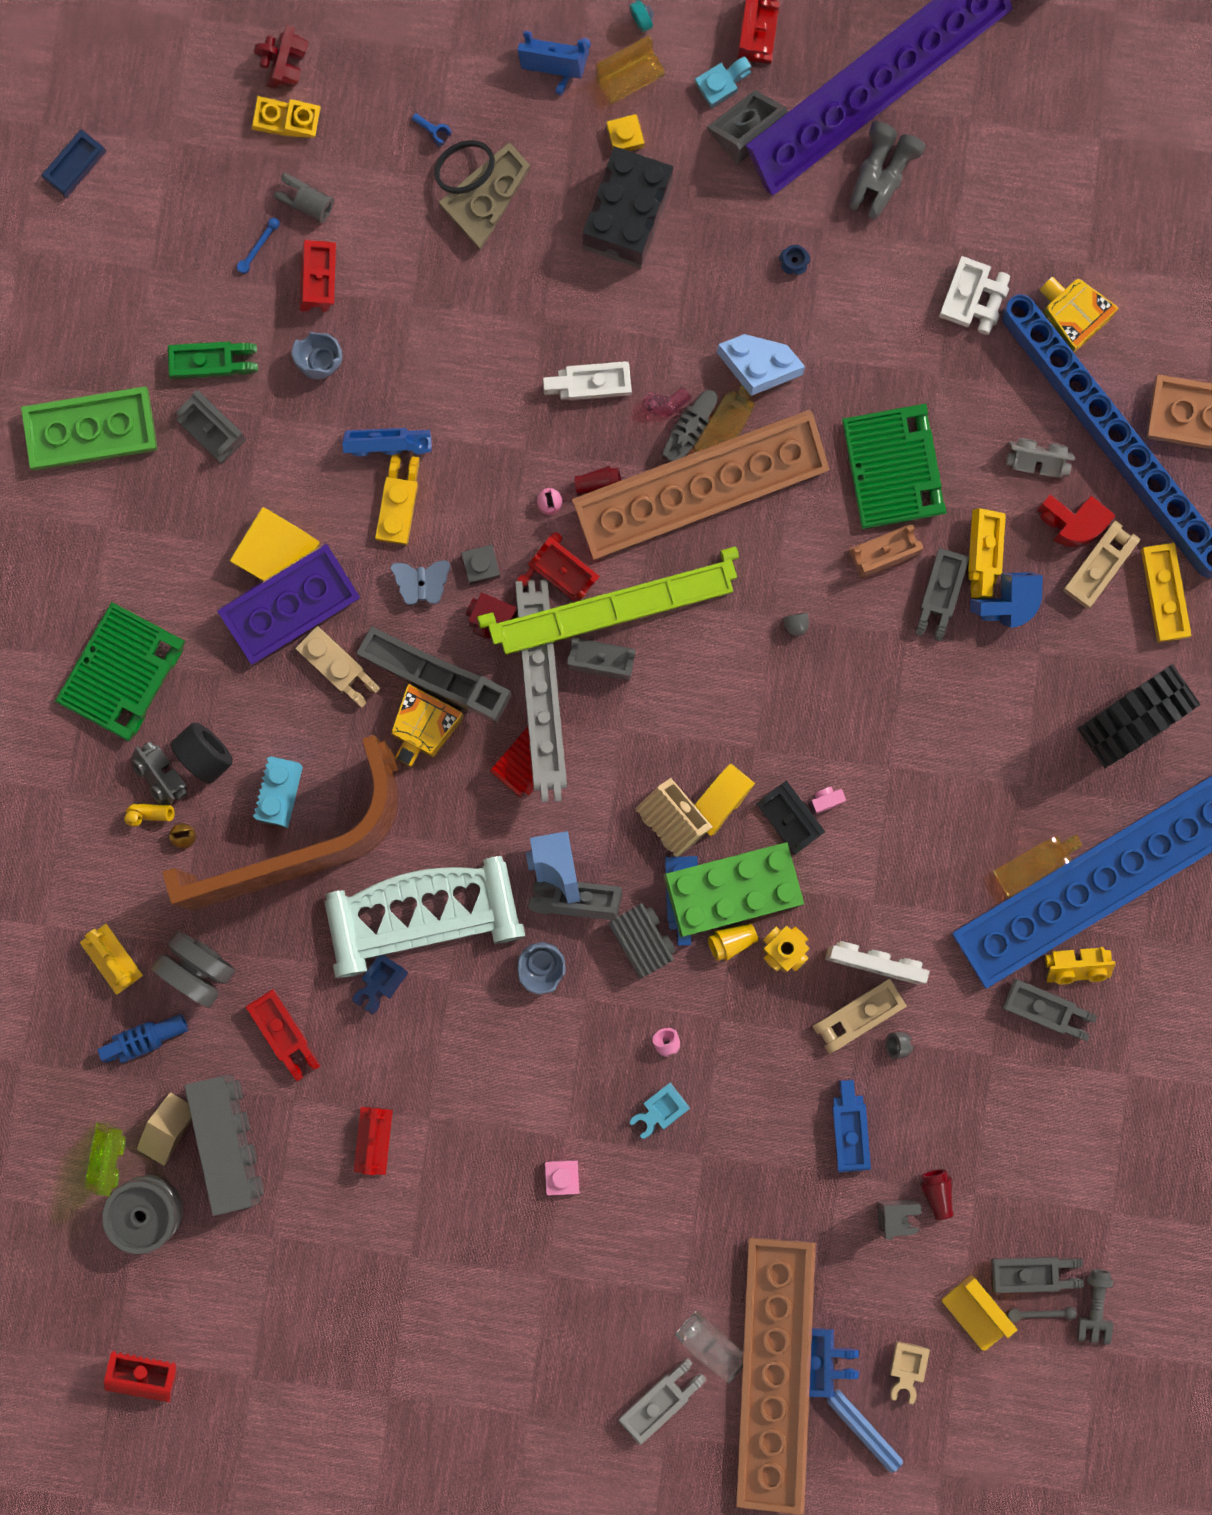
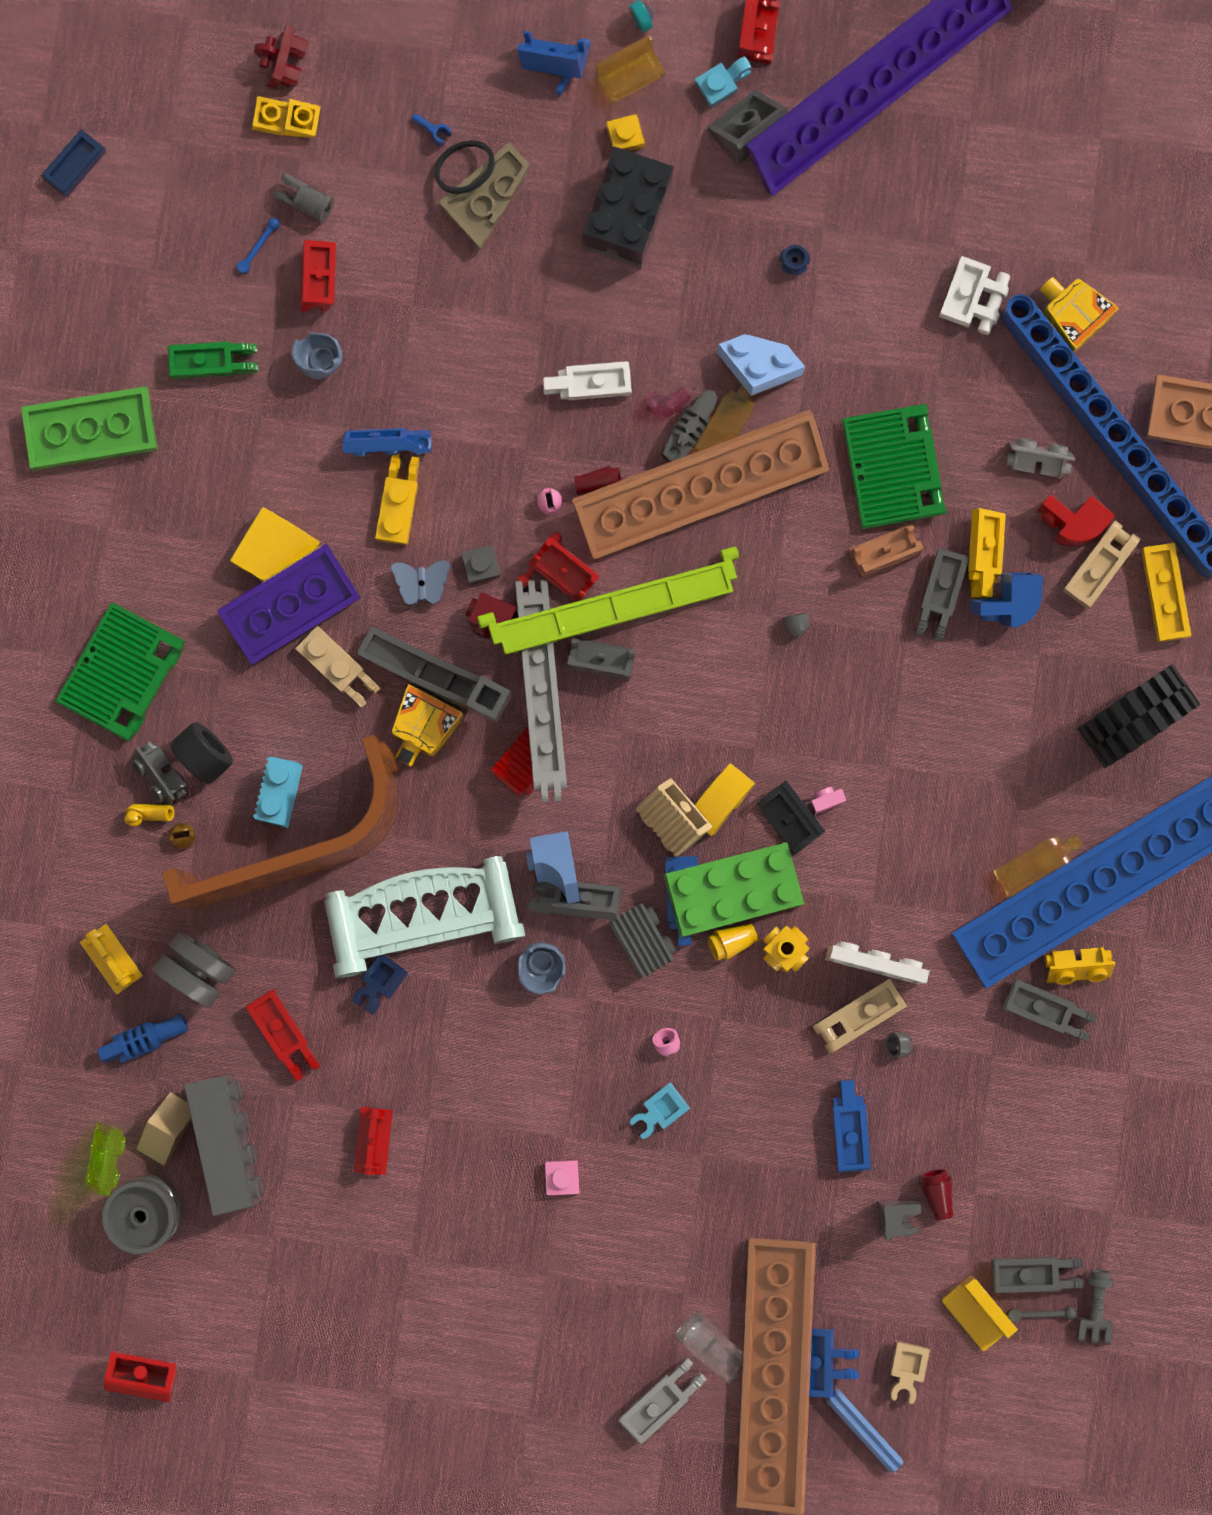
dark grey hinge [176,390,246,464] -> none
dark grey piece [849,121,926,220] -> none

